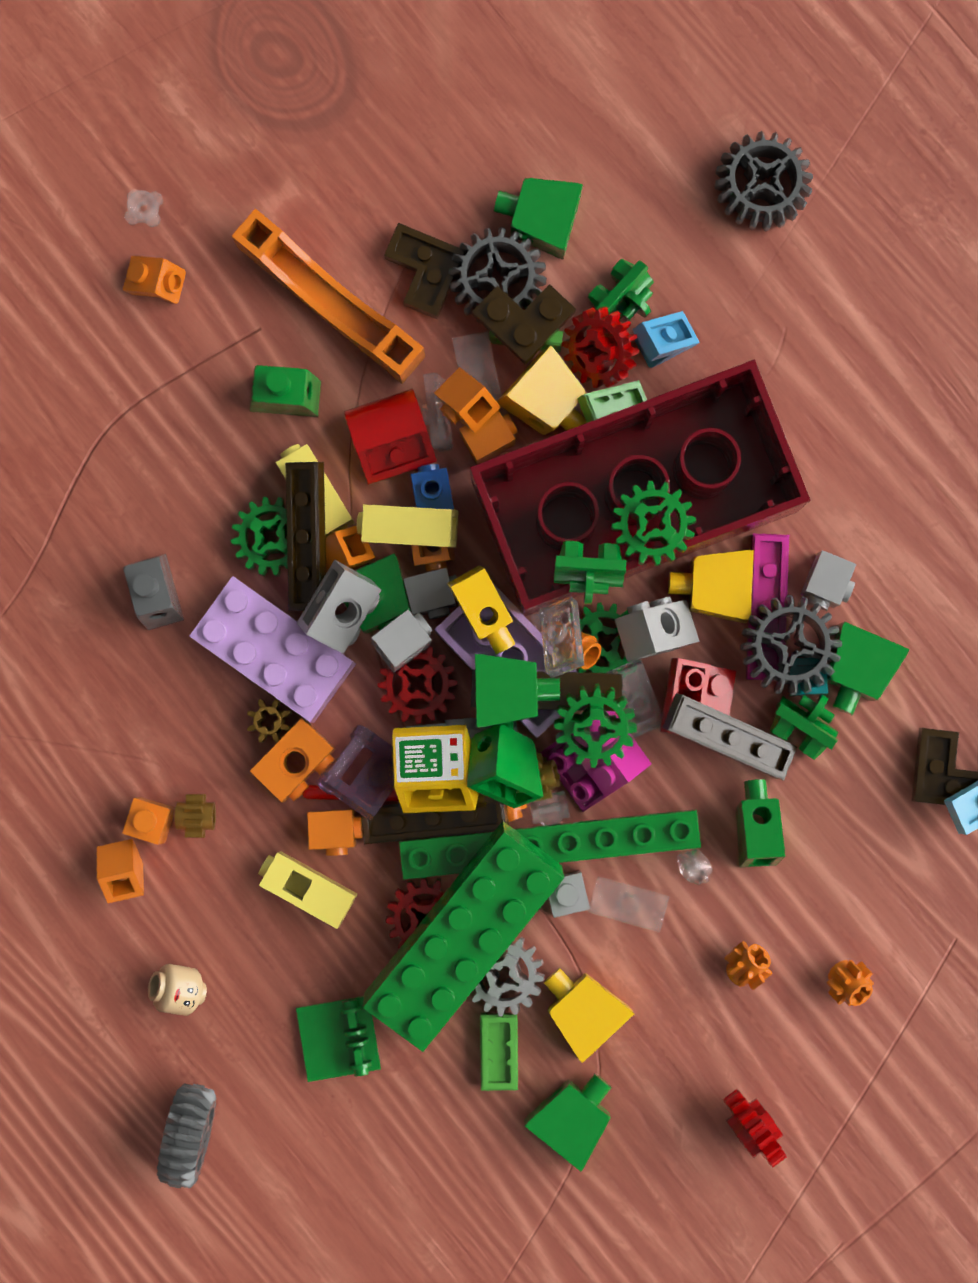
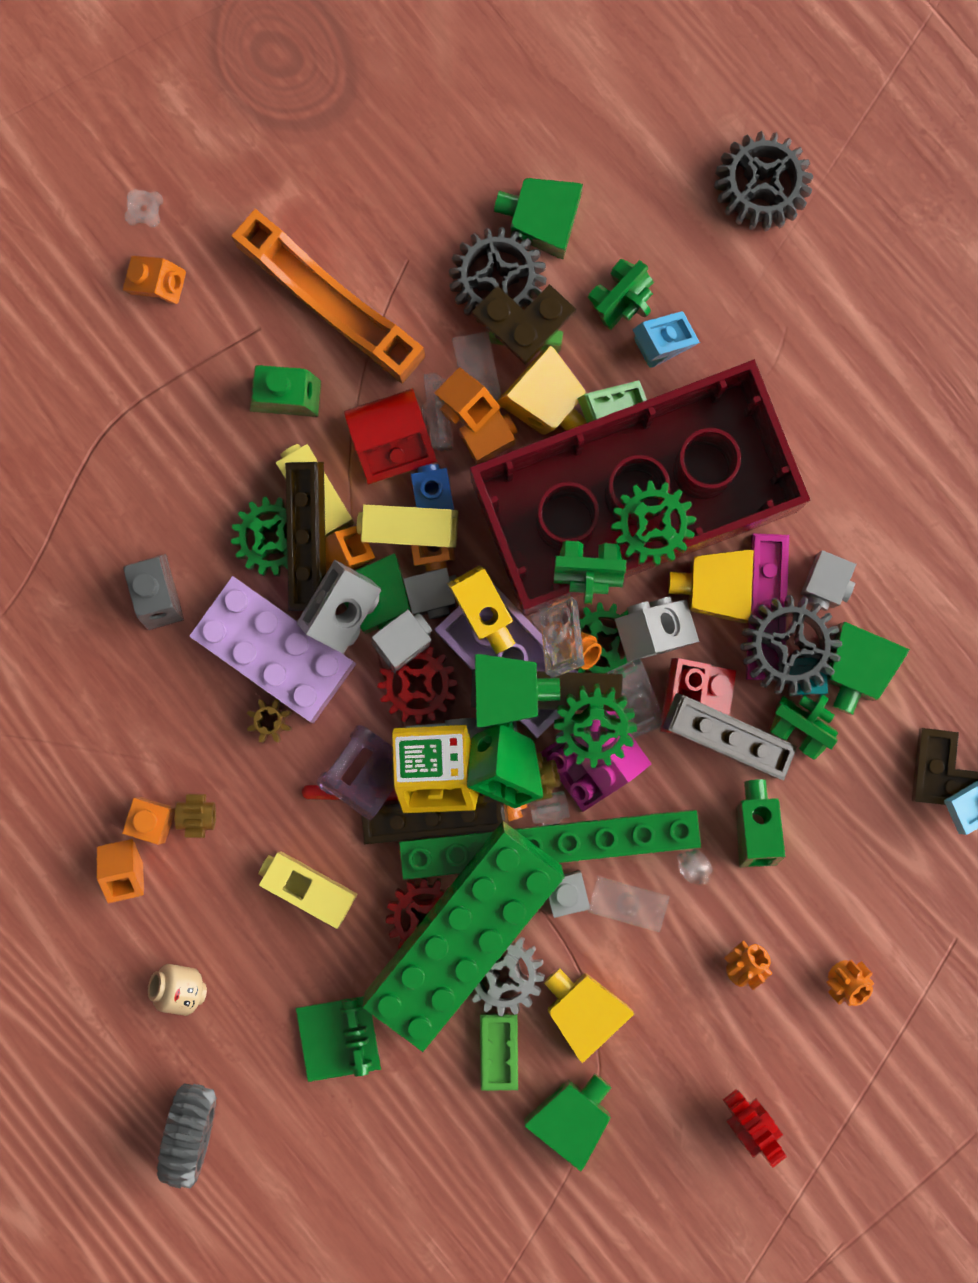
orange brick [250,718,336,802] -> none
orange brick [307,809,363,856] -> none
dark brown plate [384,223,465,319] -> none
red gear [561,307,640,388] -> none

